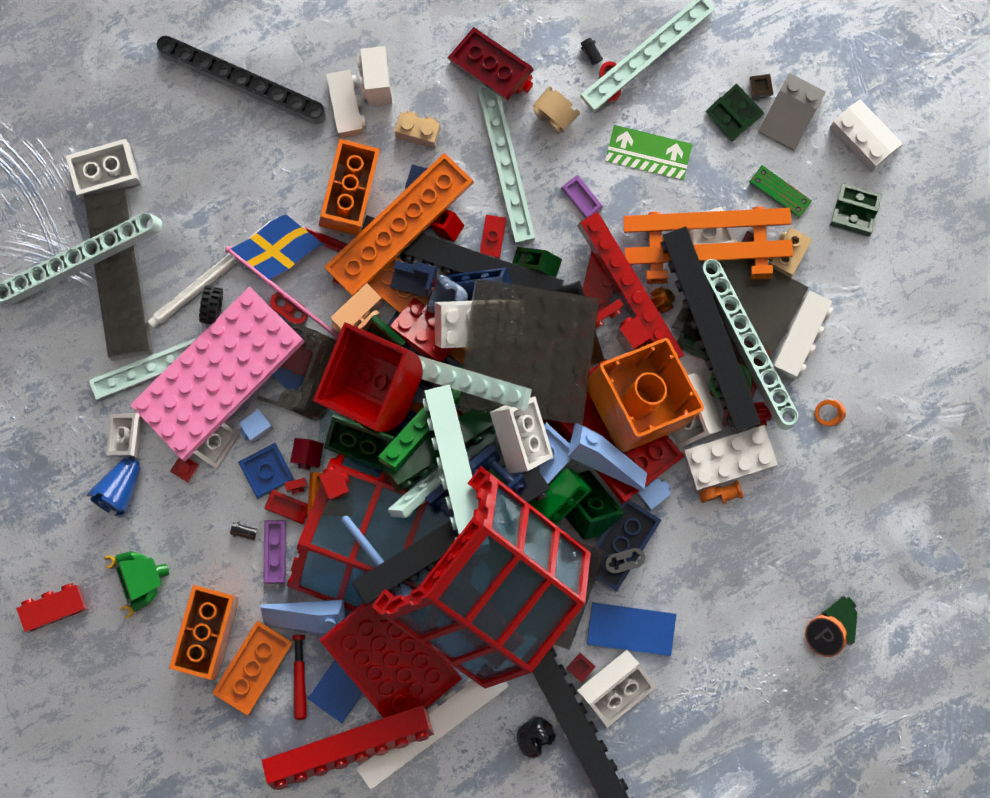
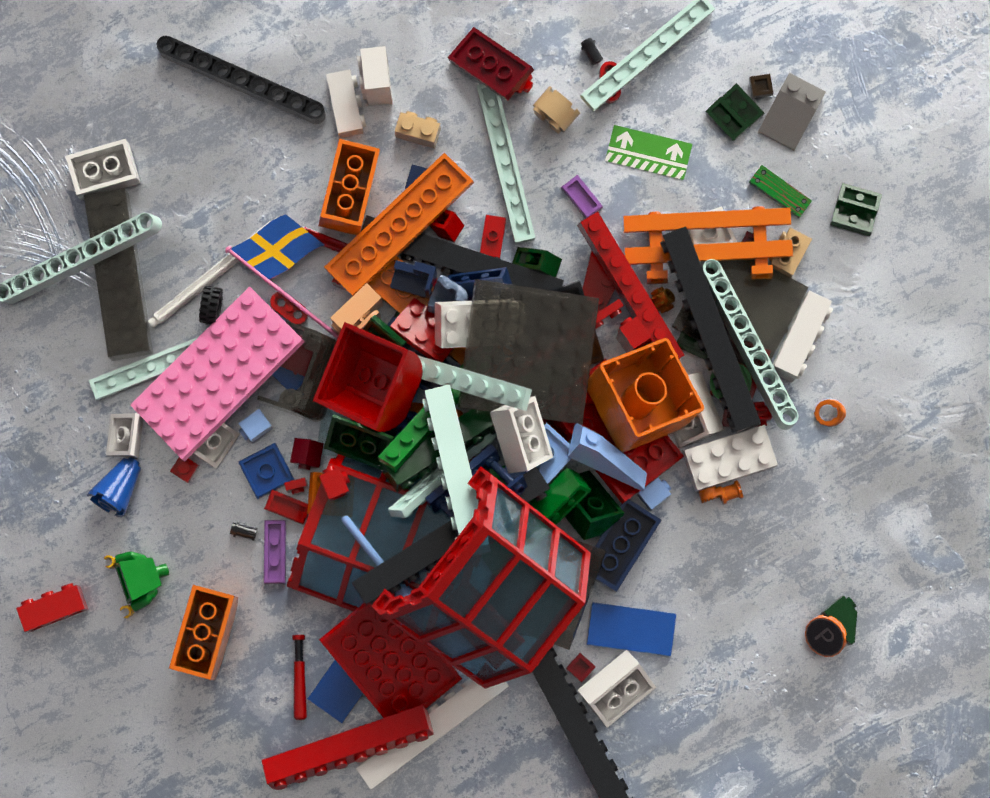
orange plate [212,620,294,716] -> none
light blue wedge [260,600,347,637] -> none
black hair [517,717,556,758] -> none
dark grey beam [605,548,645,574] -> none
white slope [830,100,902,172] -> none

